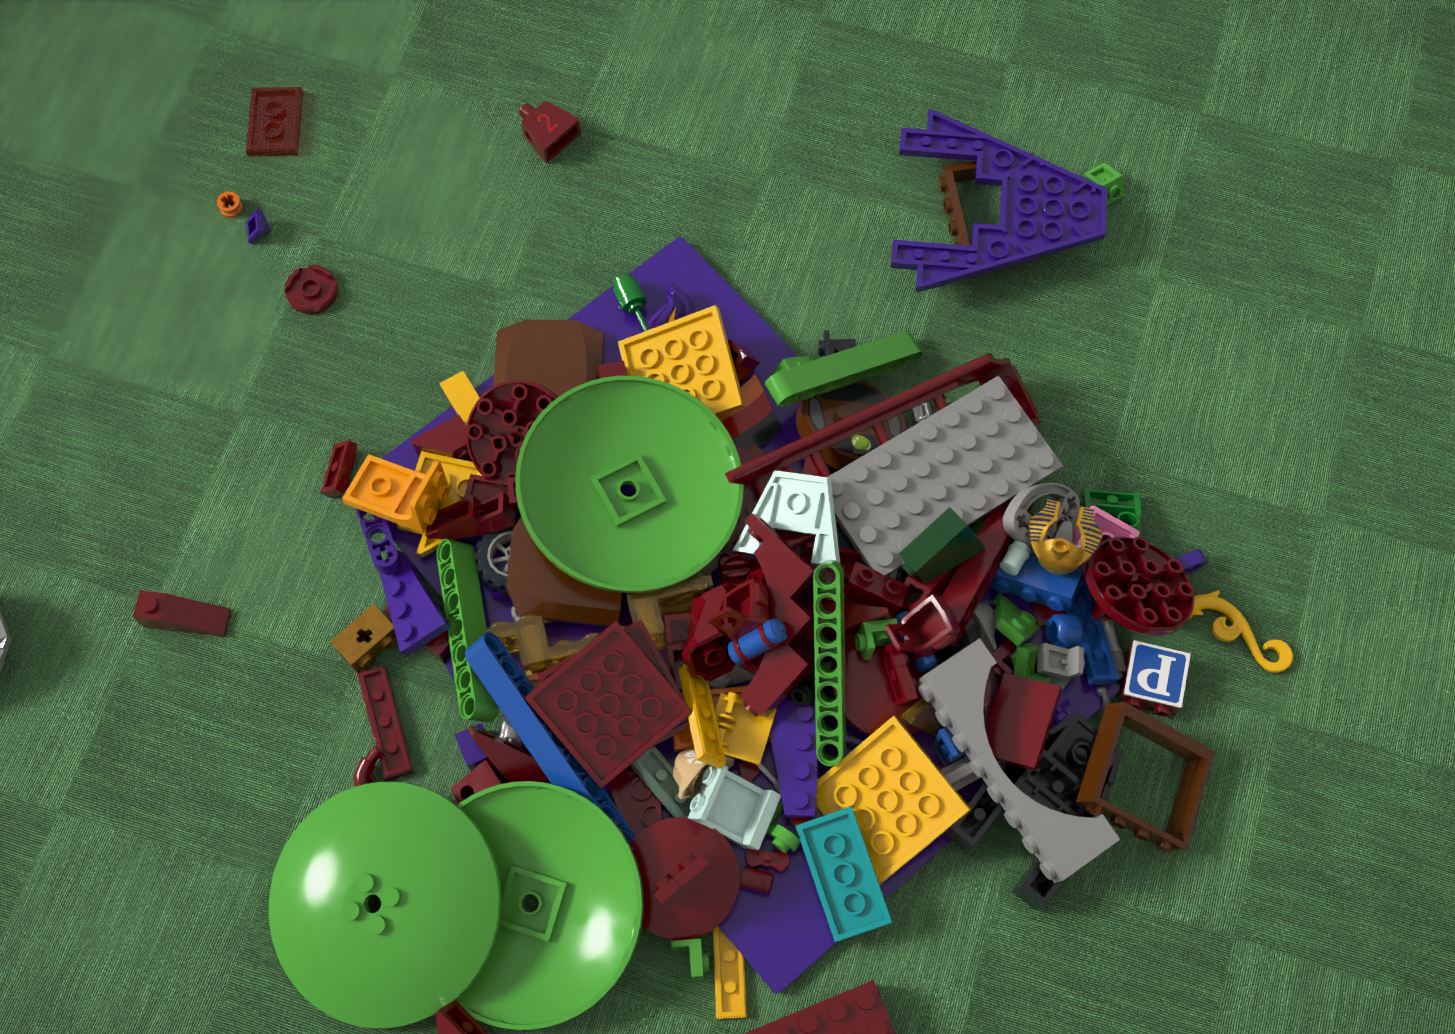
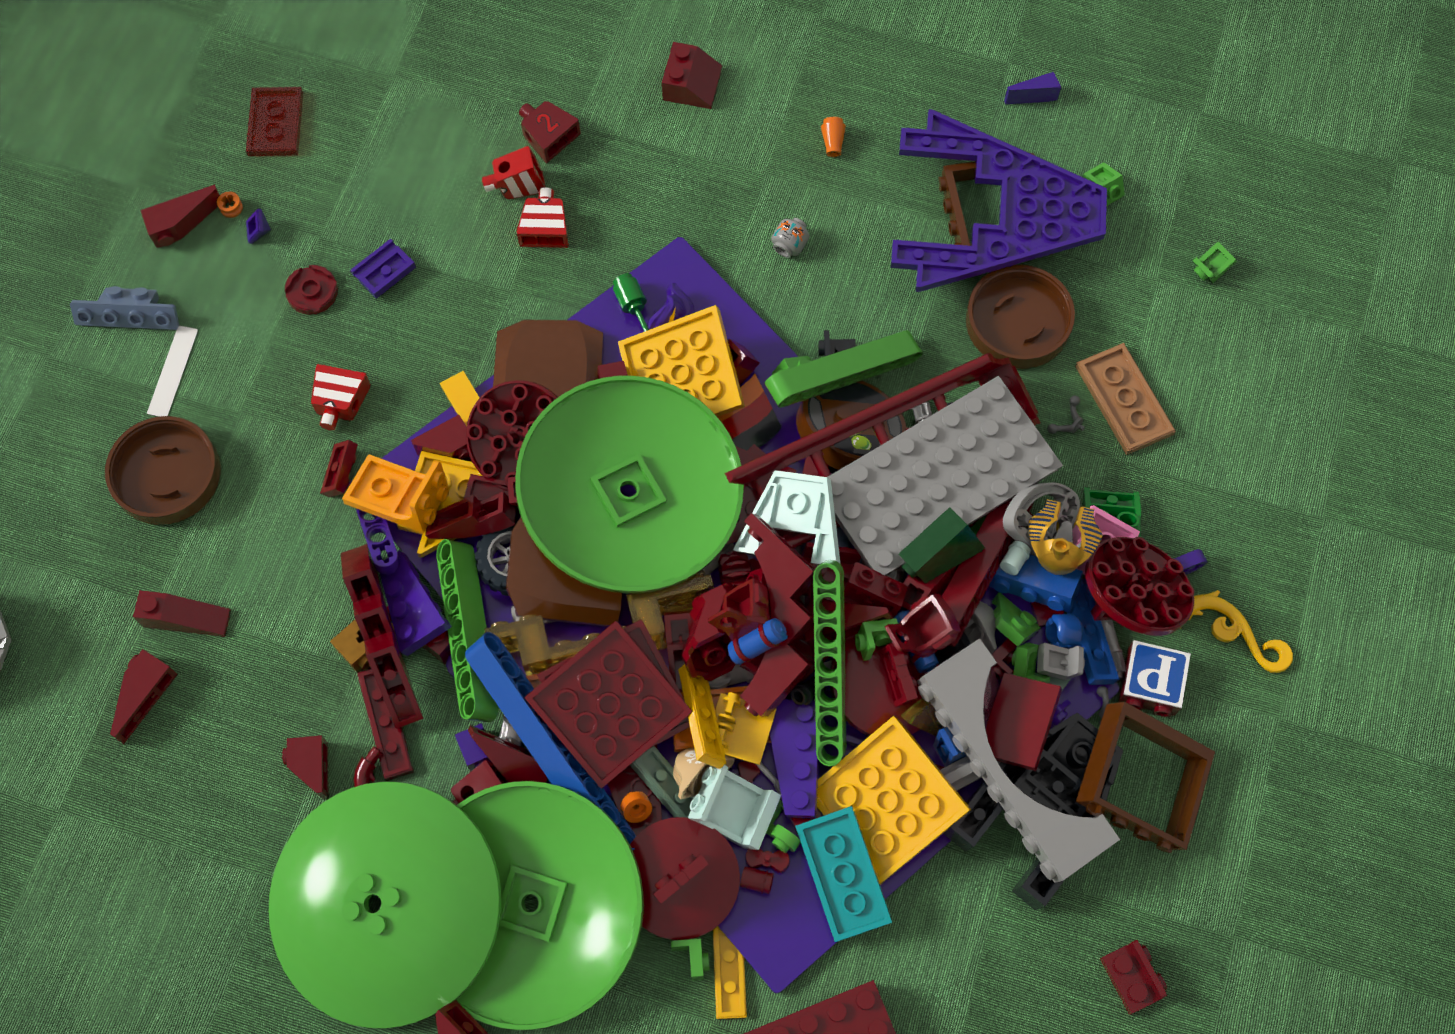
none -> sand blue bracket [70,286,179,330]
none -> reddish brown piece [105,416,221,525]
none -> dark red slope [110,649,178,744]
none -> dark red slope [140,184,220,248]
none -> white sticker [147,326,198,416]
none -> dark red slope [282,735,329,799]
none -> red torso [311,364,371,430]
none -> dark red arch [341,544,423,729]
none -> dark purple plate [350,238,416,299]
none -> red torso [482,146,546,199]
none -> red torso [517,187,569,248]
none -> orange tile [620,791,652,823]
none -> dark red slope [662,42,722,109]
none -> light grey head [771,218,810,258]
none -> orange cone [821,117,846,157]
none -> reddish brown piece [966,265,1075,369]
none -> dark purple slope [1004,72,1061,105]
none -> dark grey piece [1047,395,1085,434]
none -> medium nougat tile [1075,343,1176,455]
none -> dark red bracket [1100,940,1167,1015]
none -> bright green bracket [1192,242,1237,283]

